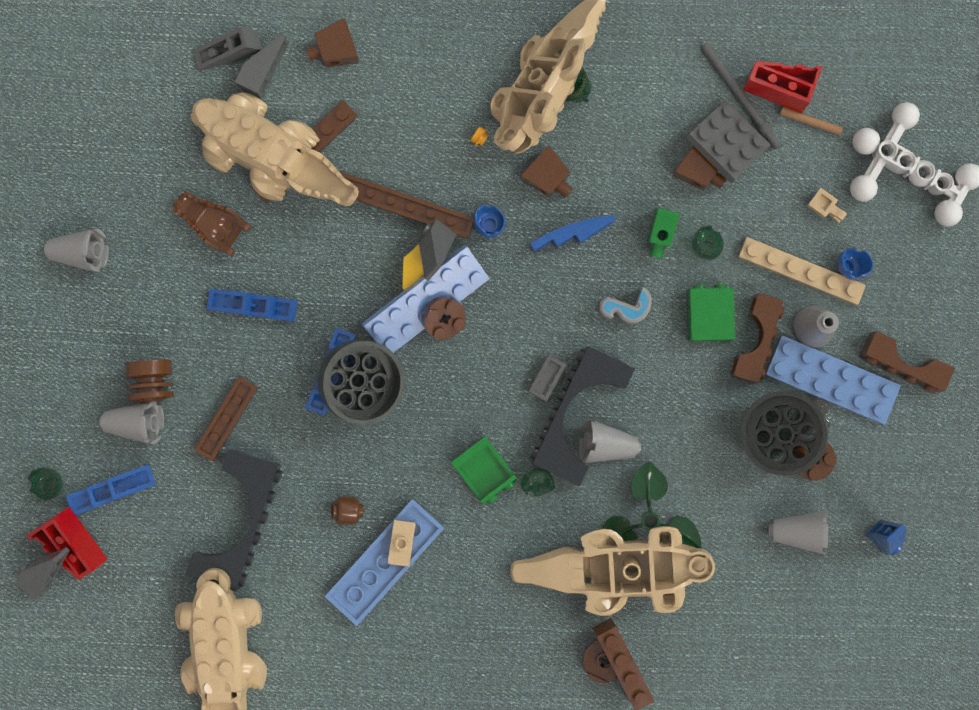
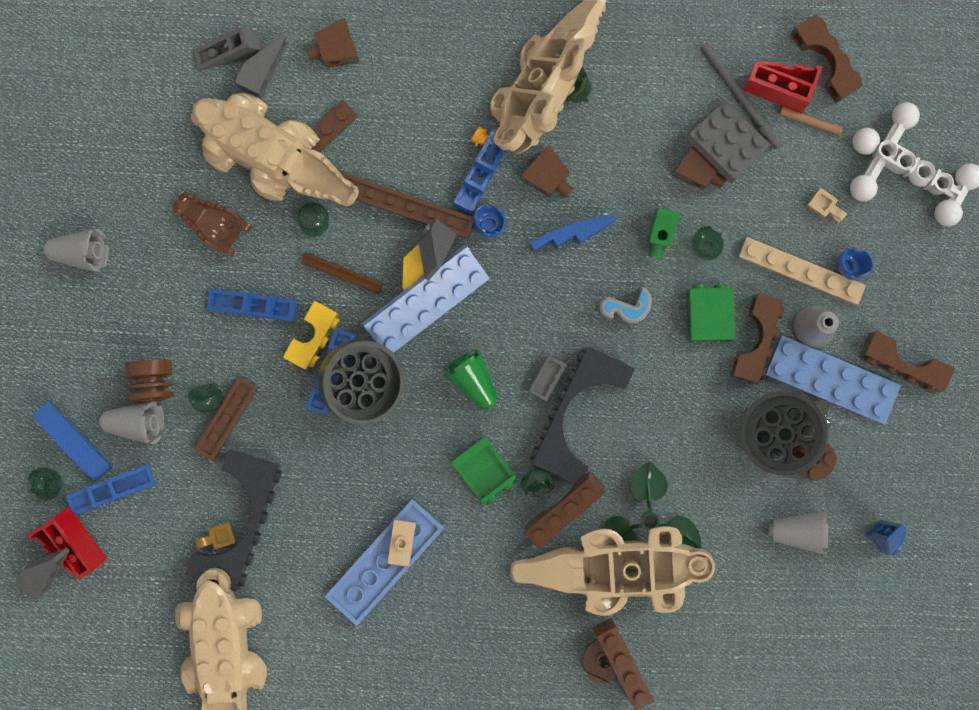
reddish brown head [331,496,364,525] -> none
reddish brown plate [422,296,466,340] -> none
light grey cone [579,419,641,463] -> none
none -> blue slope [32,401,112,481]
none -> clear green hair [187,383,223,413]
none -> pearl gold plate [195,522,236,550]
none -> yellow arch [283,301,340,371]
none -> clear green hair [297,202,329,237]
none -> reddish brown axle [302,253,383,294]
none -> green cone [443,348,498,410]
none -> blue slope [453,128,506,215]
none -> reddish brown arch [524,471,605,549]
none -> reddish brown arch [791,14,863,104]

